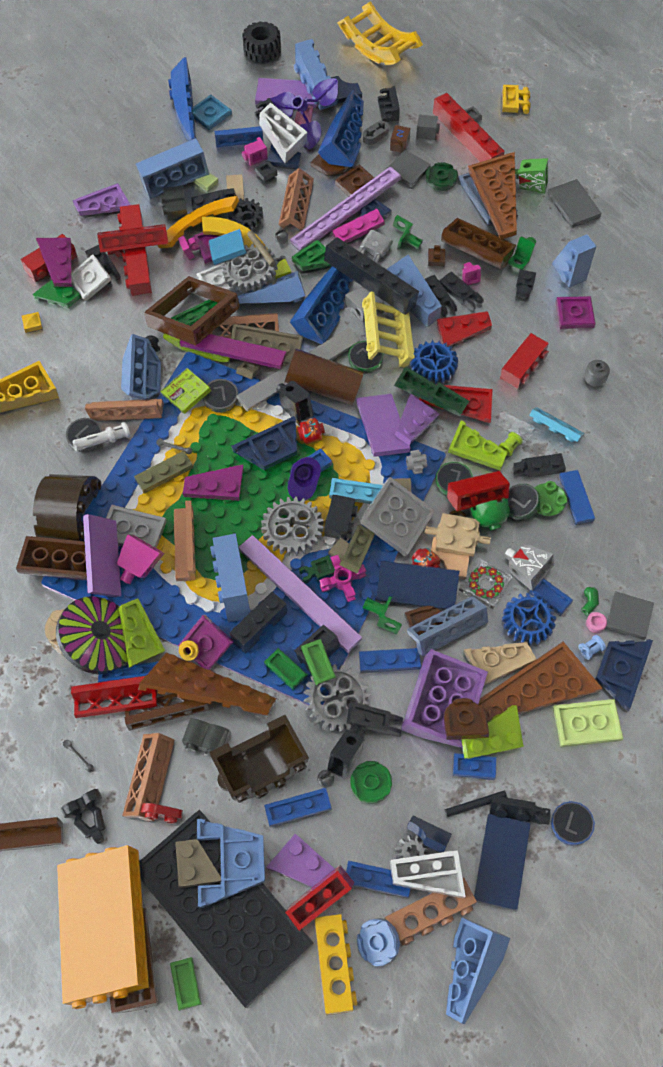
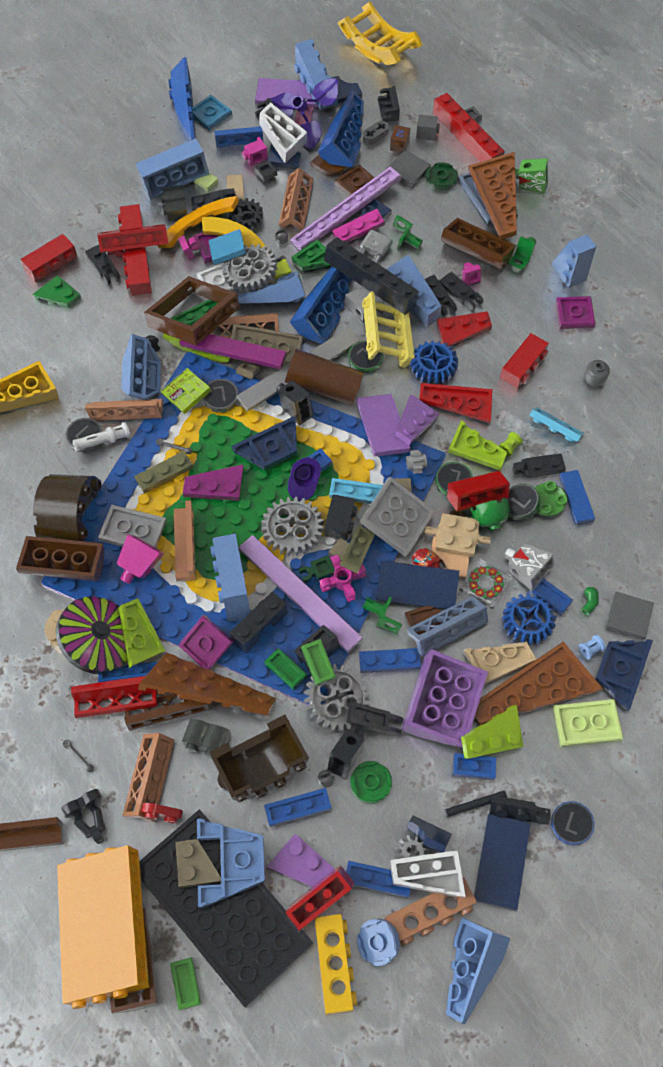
yellow tile [21,312,43,333] -> none
magenta wing [36,238,72,287] -> none
medium lavender wing [72,183,130,216] -> none
white tile [72,255,112,301] -> none
medium lavender tile [83,514,121,597] -> none
yellow plate [179,640,199,661] -> none
black tyre [242,21,281,63] -> none
dark tan bar [247,231,276,267] -> none
red head [297,418,325,444] -> none
dark green slope [394,366,469,417] -> none
reddish brown tile [428,245,445,267] -> none
reddish brown tile [444,698,489,740] -> none
yellow plate [502,85,531,114] -> none
black plate [516,269,536,299] -> none
dark grey tile [548,179,602,227] -> none
bright pink tile [586,612,607,633] -> none

